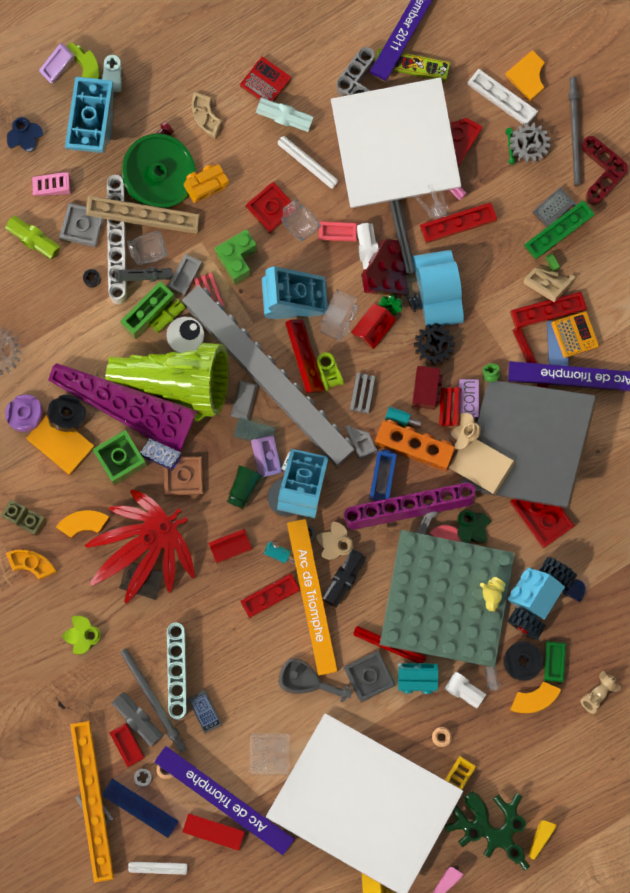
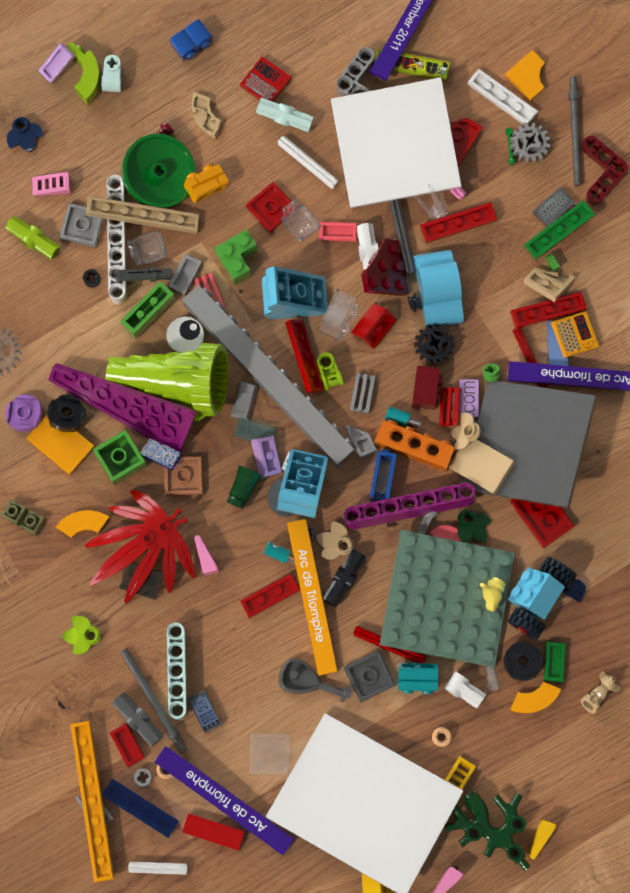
light orange tile [6,549,57,581] -> none
medium azure brick [65,77,113,153] -> none
lime pin [150,299,186,333] -> none
red panel [208,529,252,564] -> none
green plant [379,294,403,315] -> none
none -> blue brick [169,19,213,61]
none -> bright pink slope [194,535,219,576]

